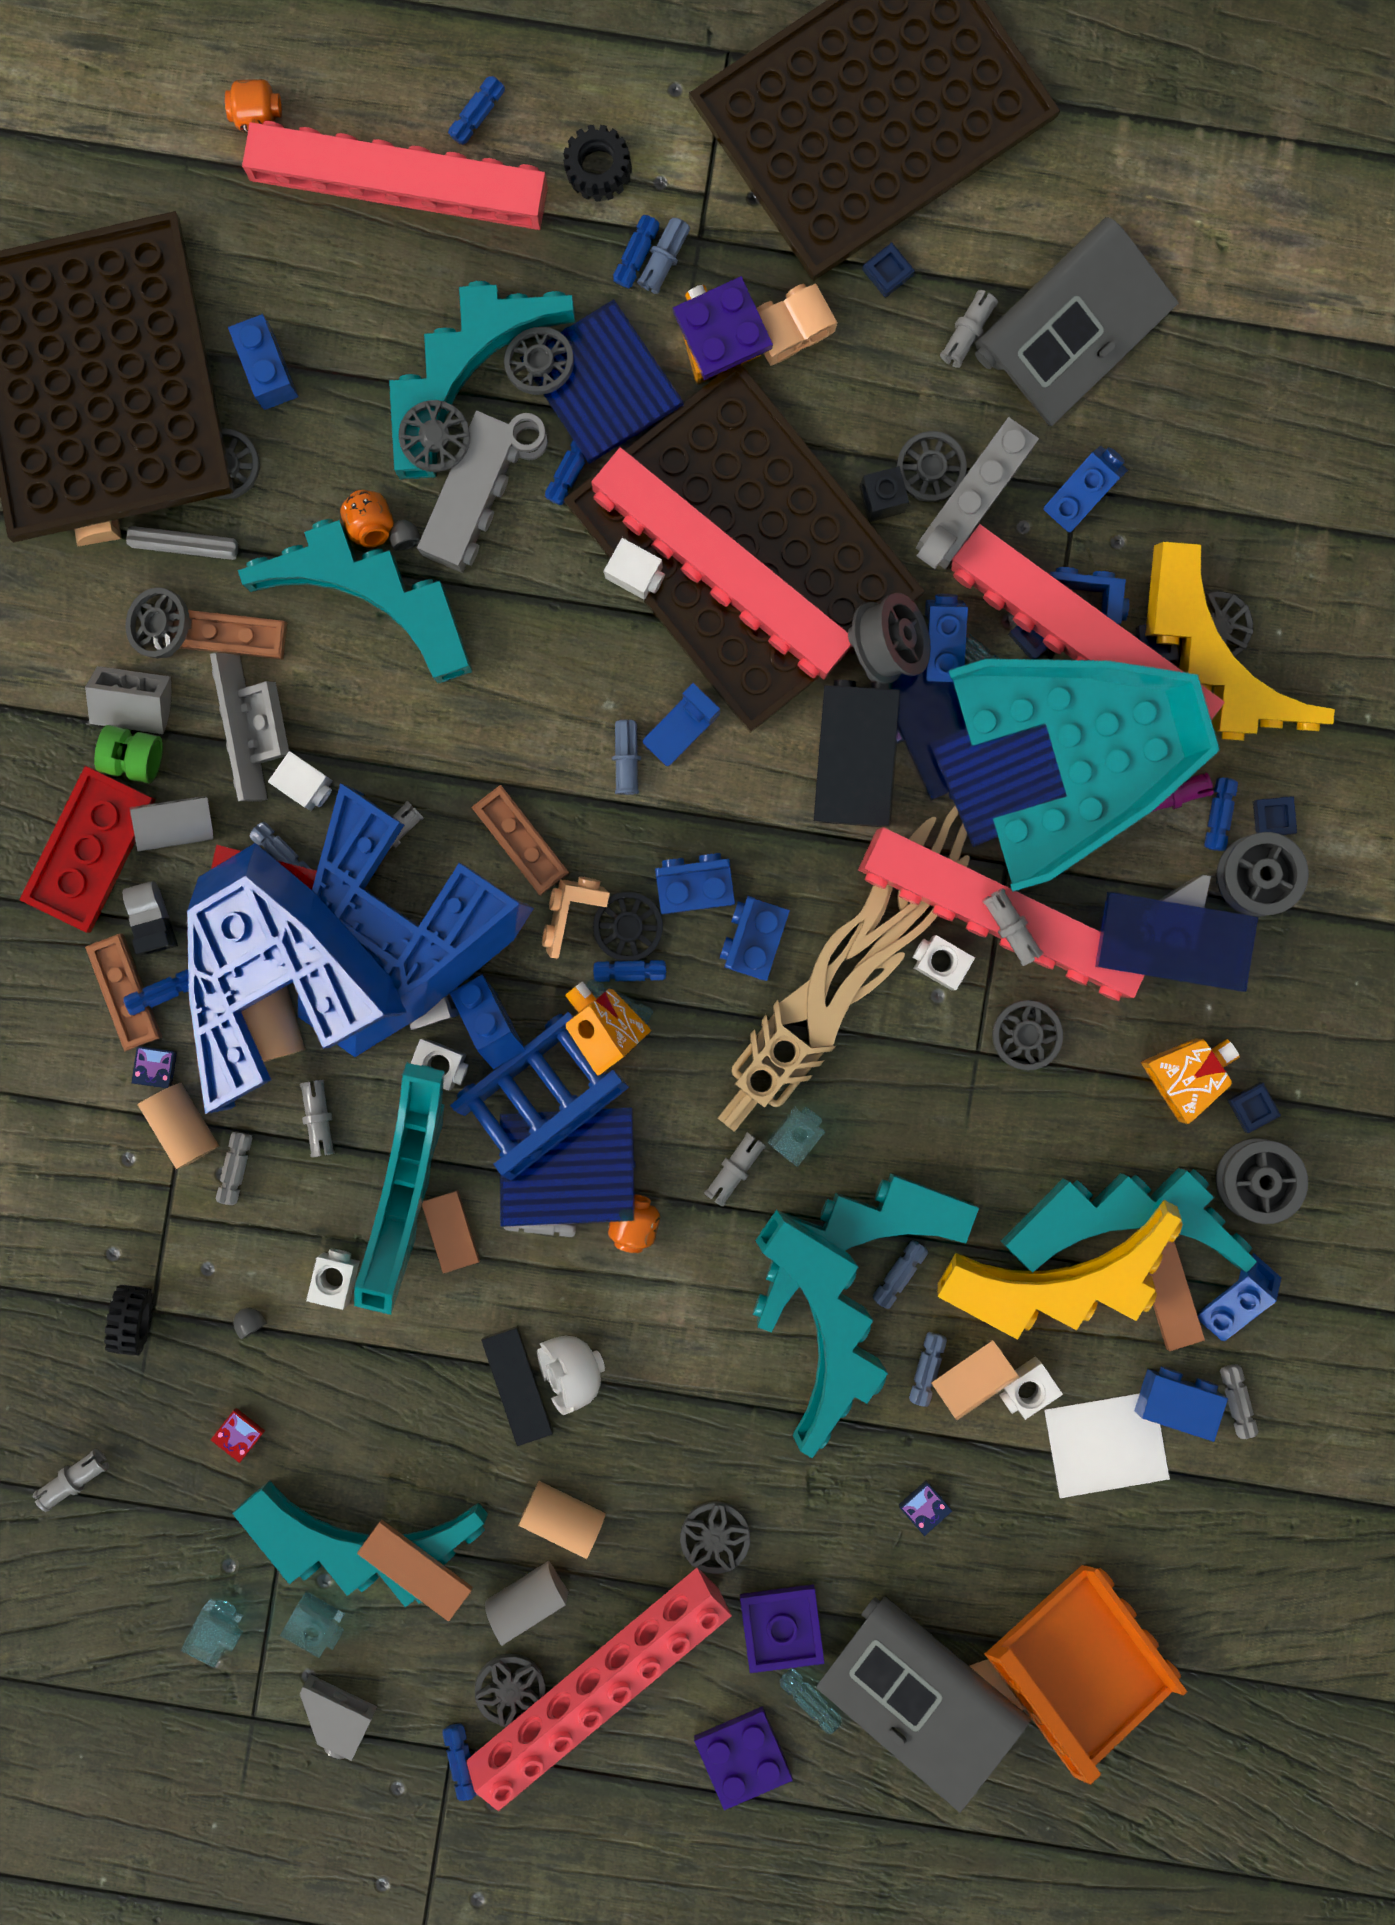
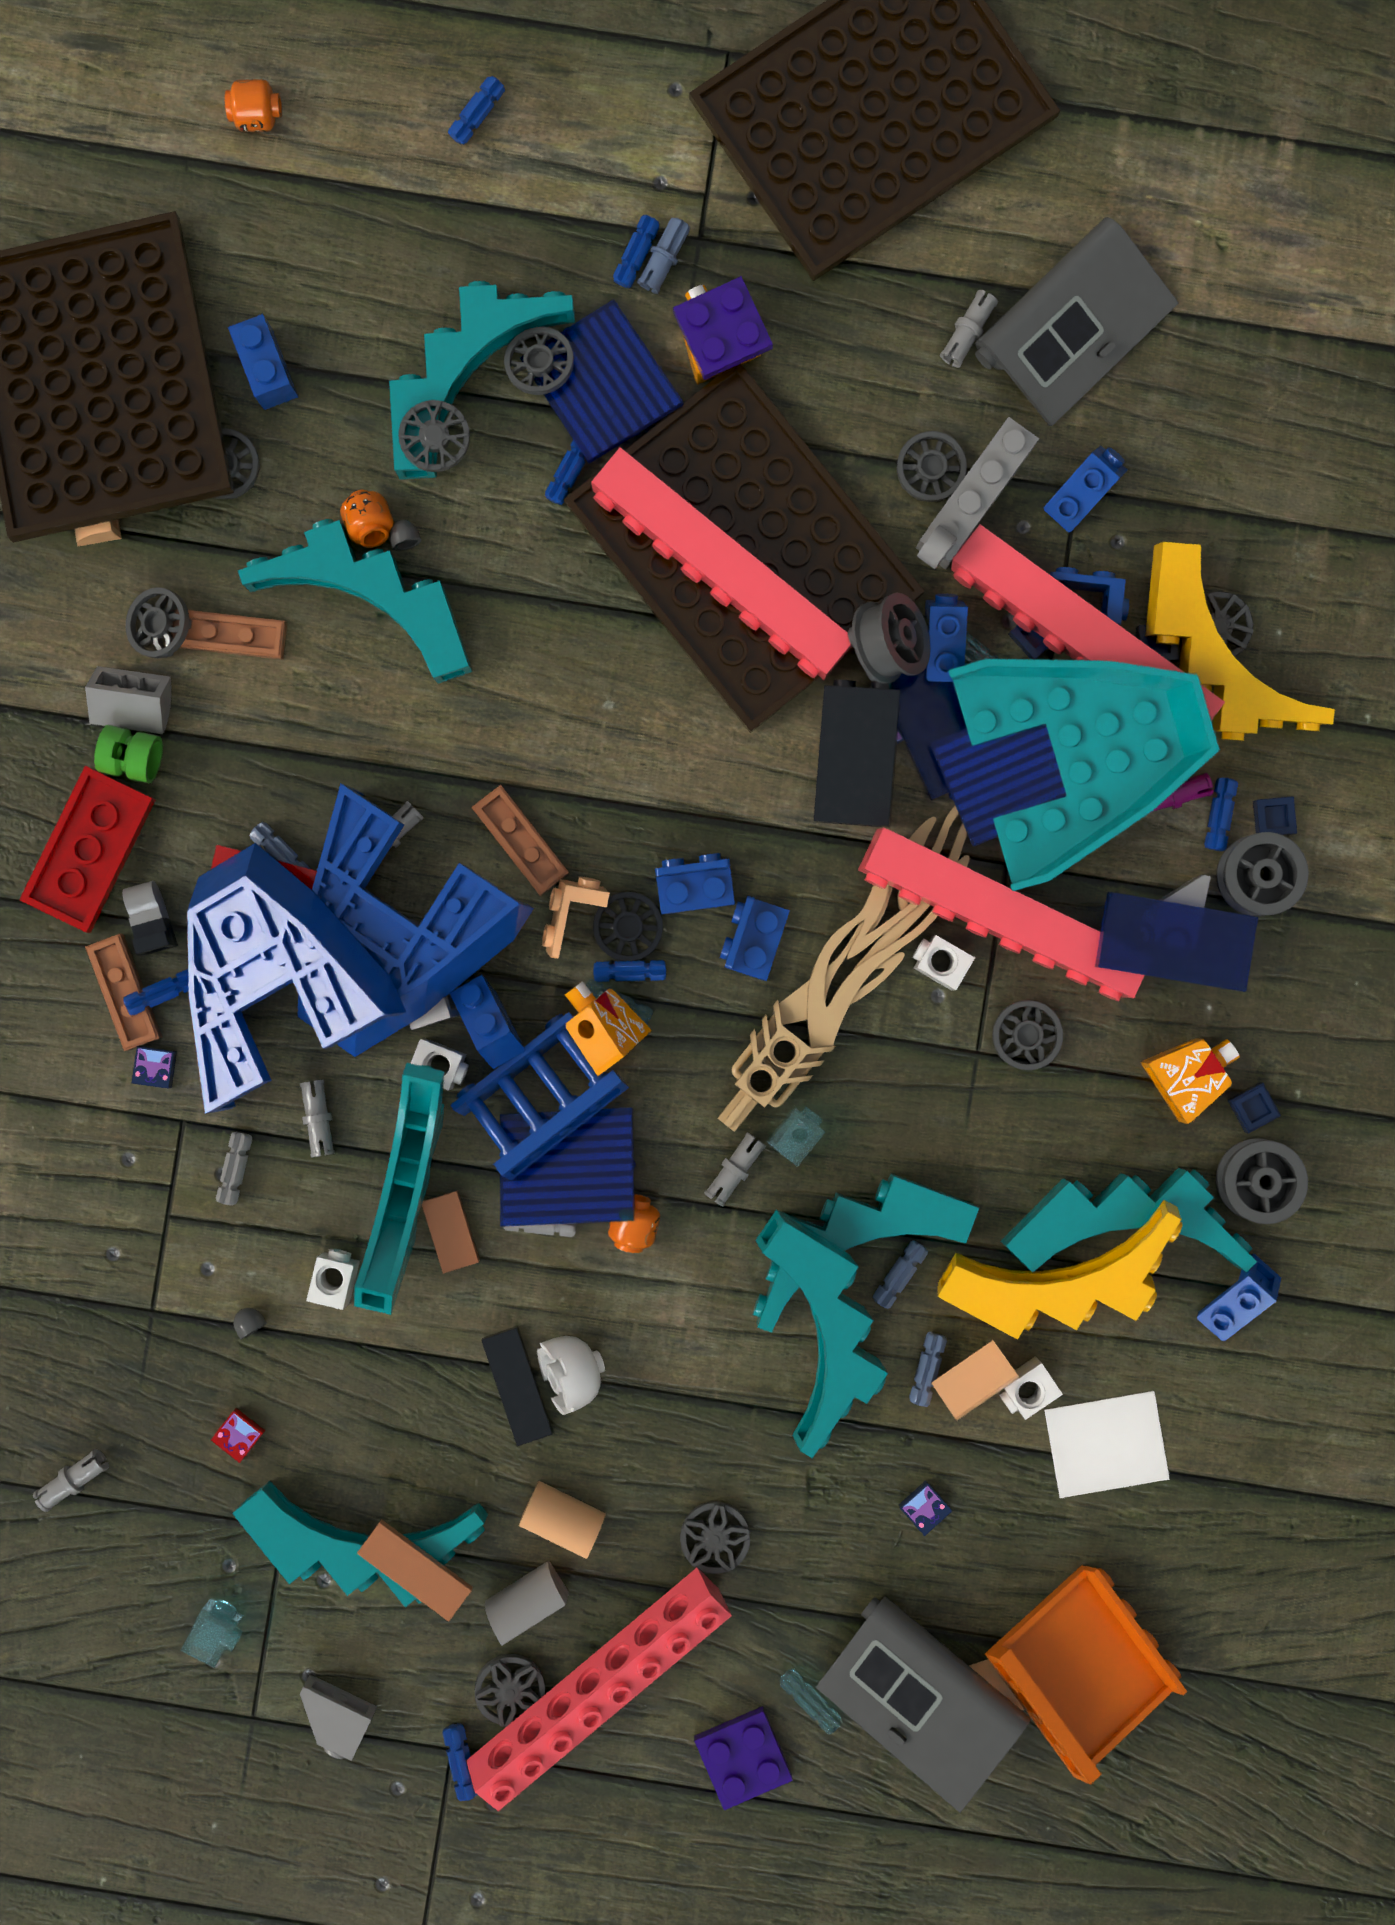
black tyre [104,1285,153,1356] -> none
light grey axle [126,526,238,560] -> none
light grey brick [129,796,213,852] -> none
light nougat brick [137,1083,219,1169] -> none
light grey bracket [210,652,289,801] -> none
light nougat brick [241,986,305,1062] -> none
coral brick [242,121,548,230] -> none
white brick [268,751,333,811] -> none
clear light blue brick [280,1591,345,1658] -> none
light grey hinge [417,410,548,573] -> none
black tyre [563,124,632,202] -> none
white brick [604,538,665,600] -> none
sand blue axle [612,720,641,795] -> none
blue bracket [643,683,720,767] -> none
dark purple plate [740,1584,825,1673] -> none
light nougat brick [756,284,837,366] -> none
black brick [860,466,909,522] -> none
dark blue tile [862,242,915,298] -> none
light grey pin [982,888,1043,966] -> none
blue brick [1134,1366,1228,1442] -> none
nougat tile [1148,1241,1205,1351] -> none
light grey axle [1220,1364,1258,1439] -> none

